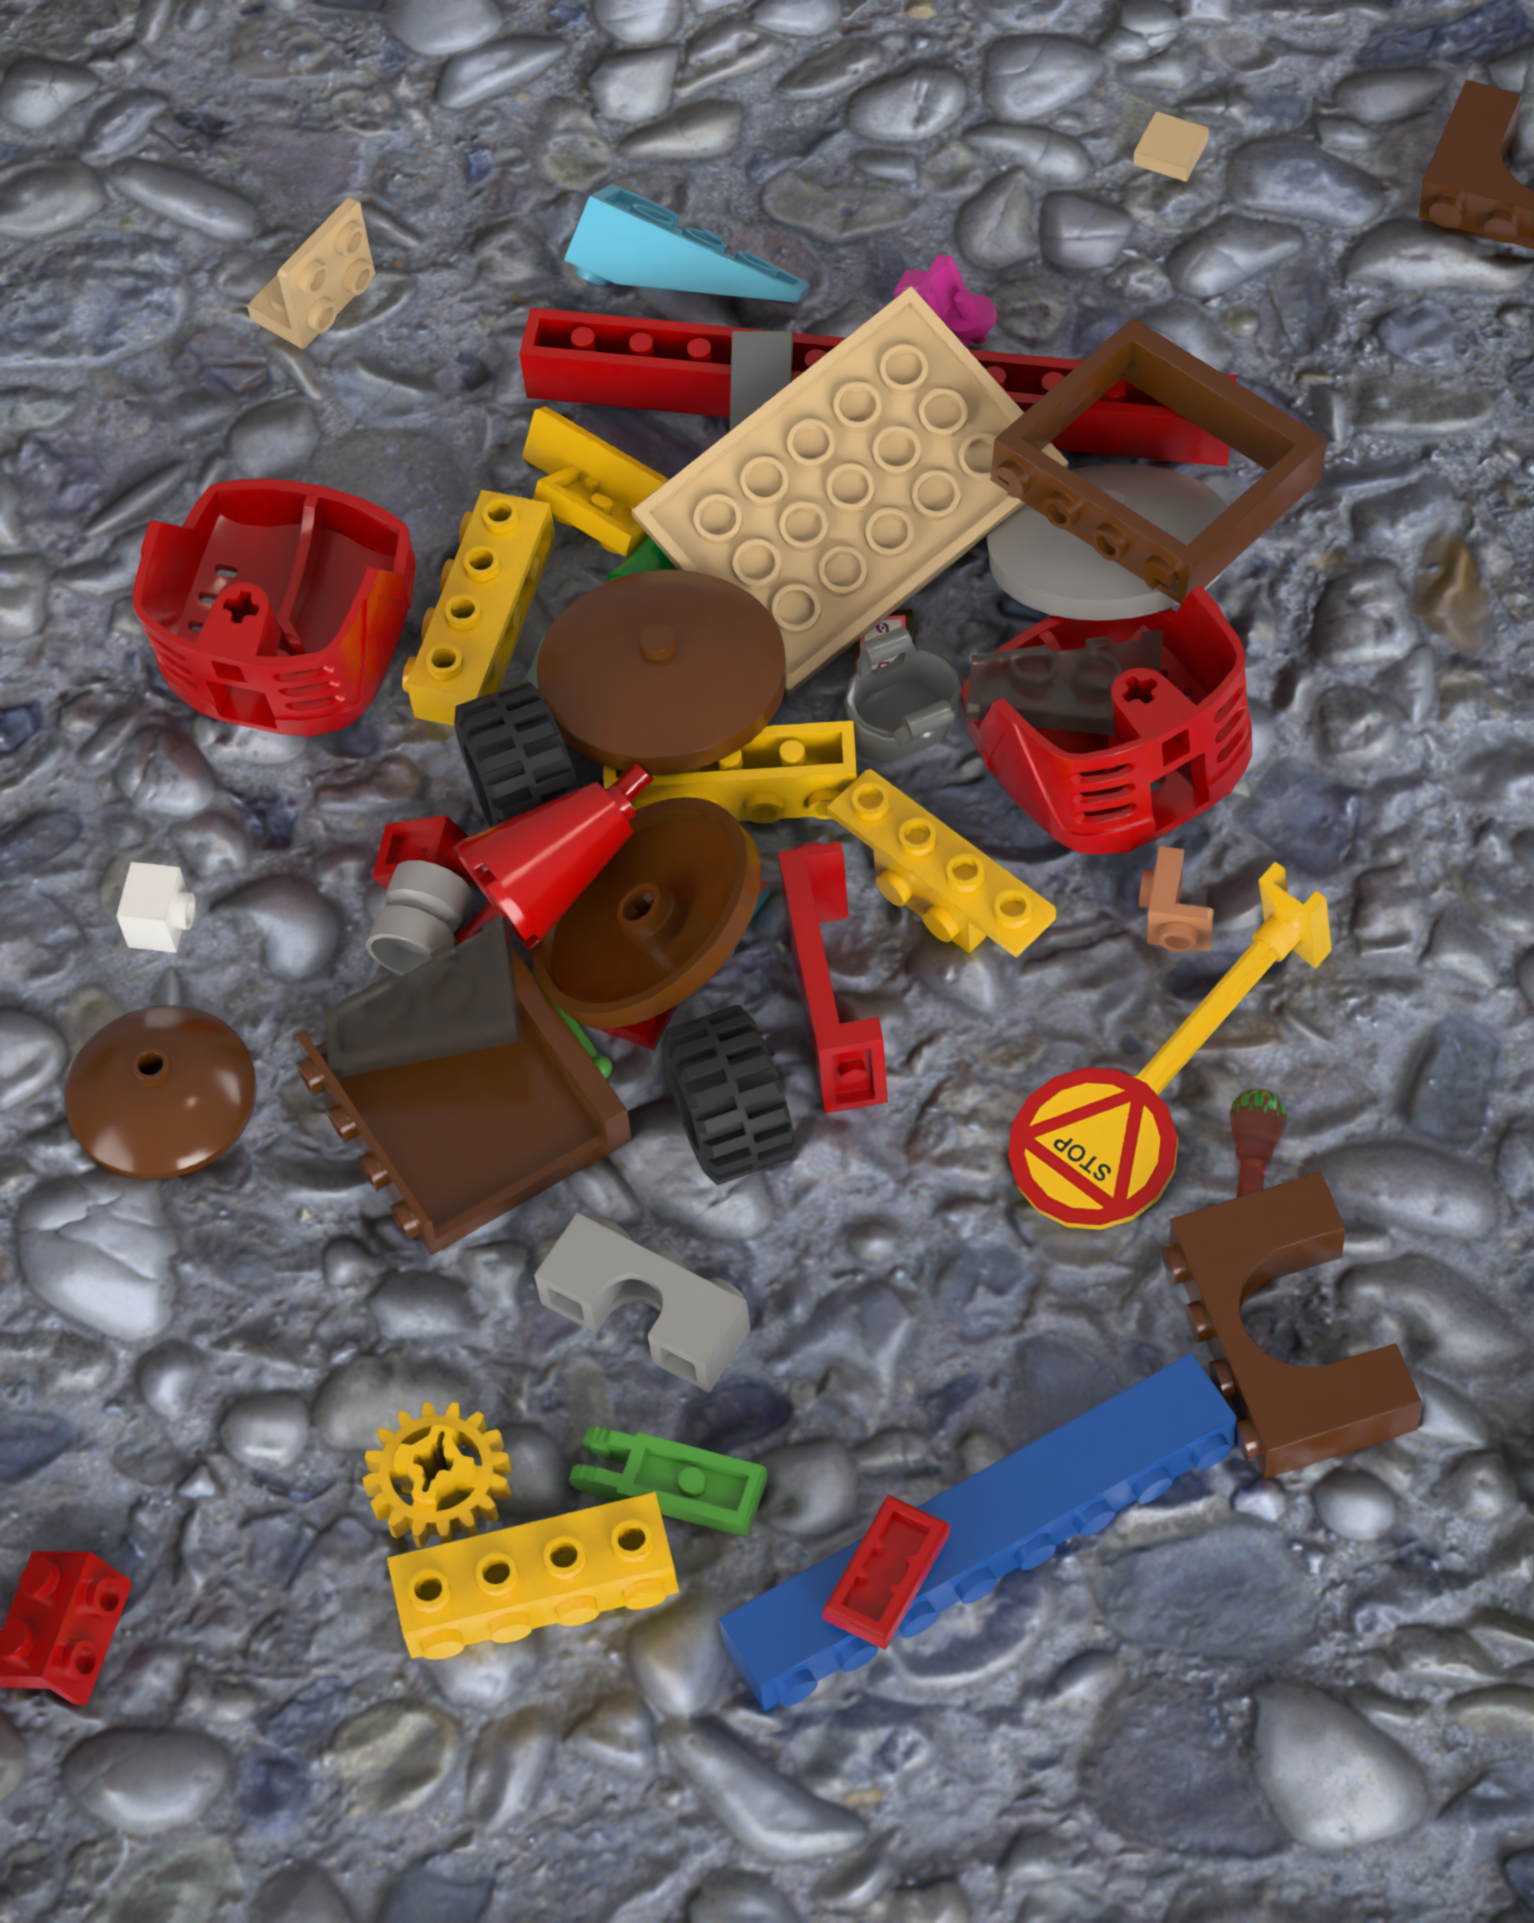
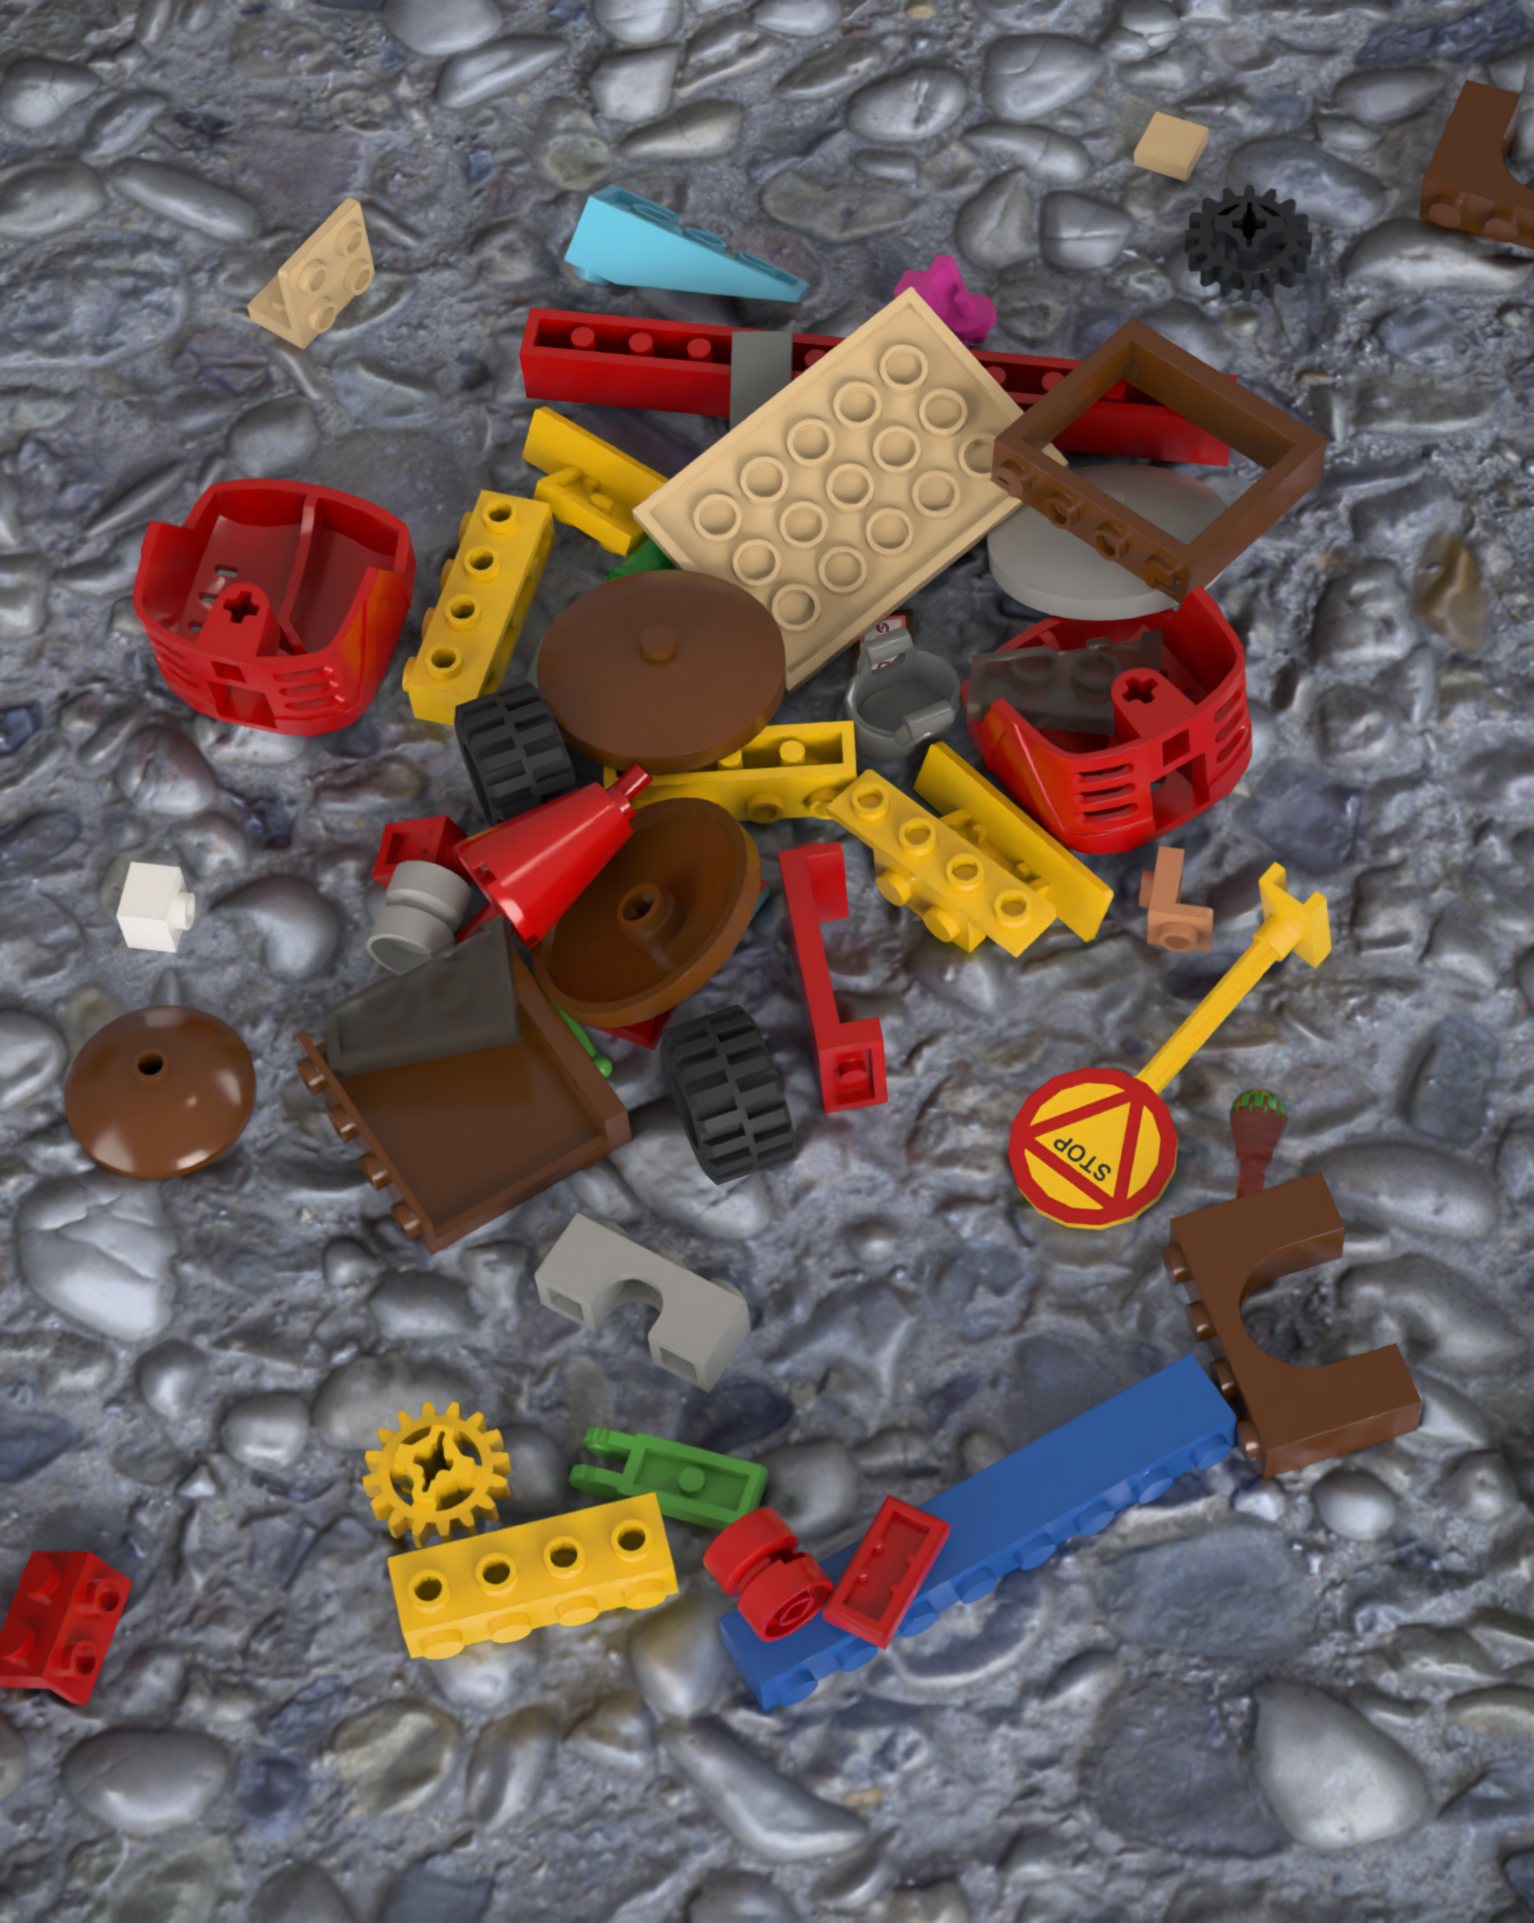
none -> red wheel [703,1507,834,1642]
none -> yellow bracket [913,741,1114,942]
none -> black gear [1185,185,1312,301]

